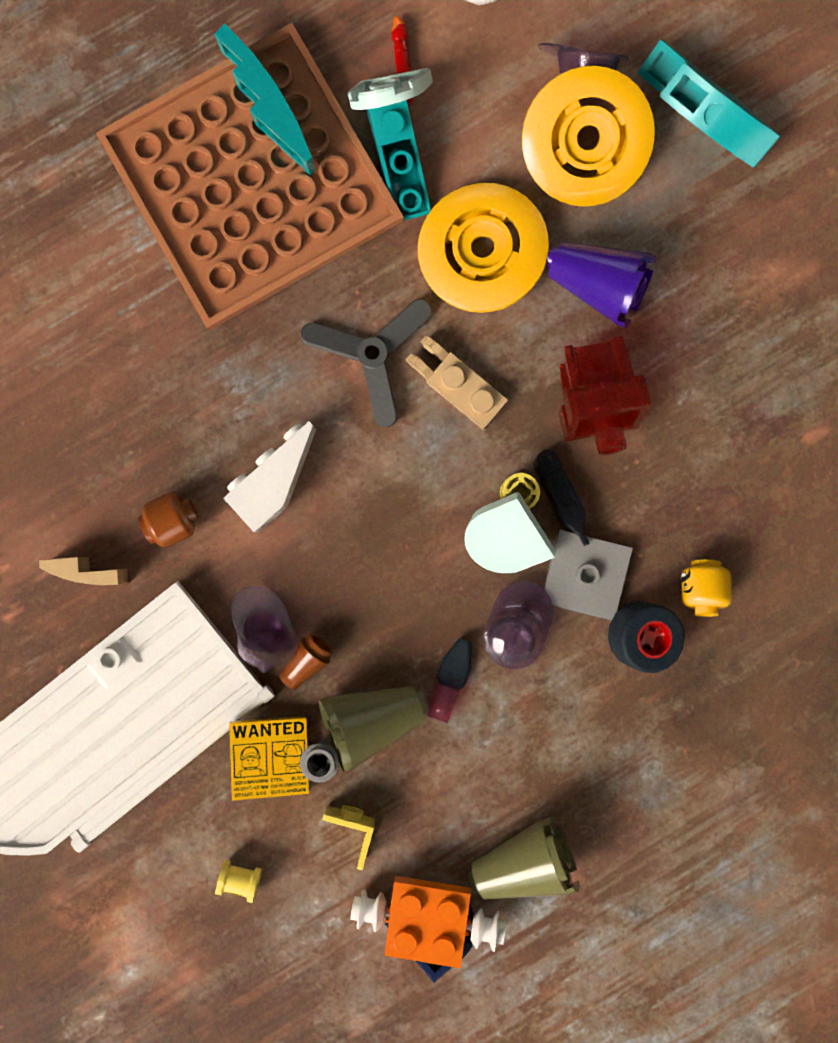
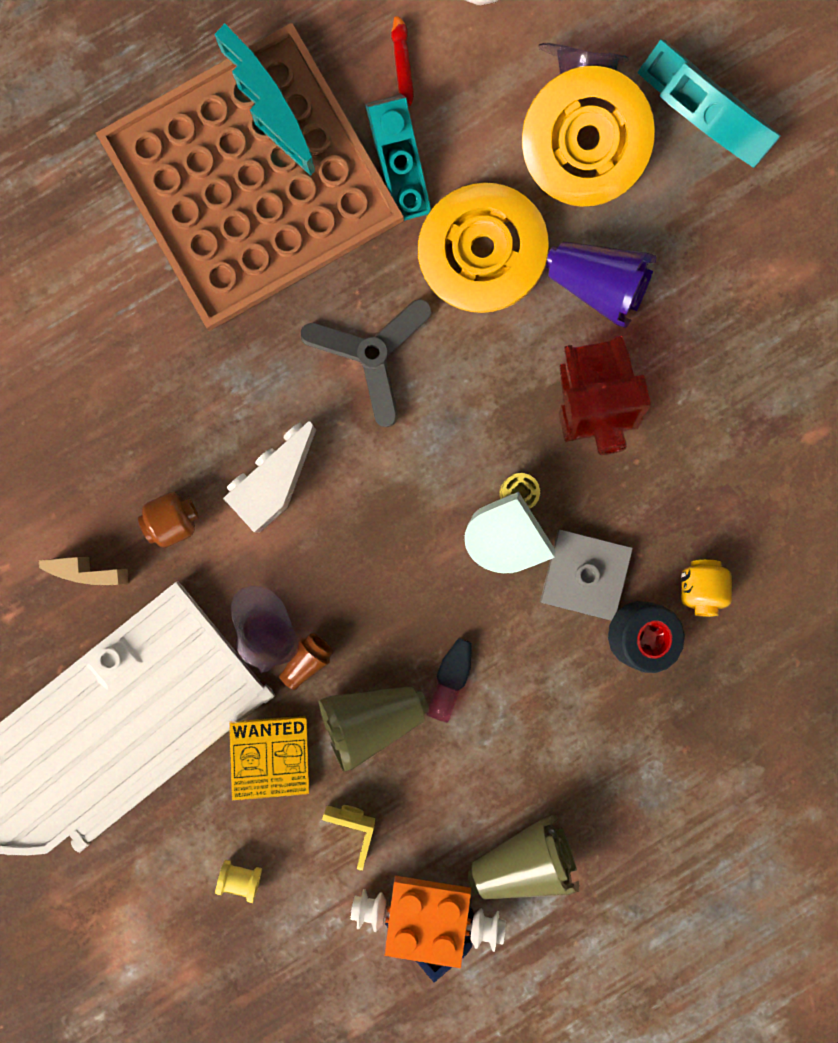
light grey cone [300,743,339,783] -> none
light aqua tile [347,68,433,110] -> none
tan hinge [406,336,508,430] -> none
piece [483,581,554,669] -> none
black piece [533,450,590,546] -> none

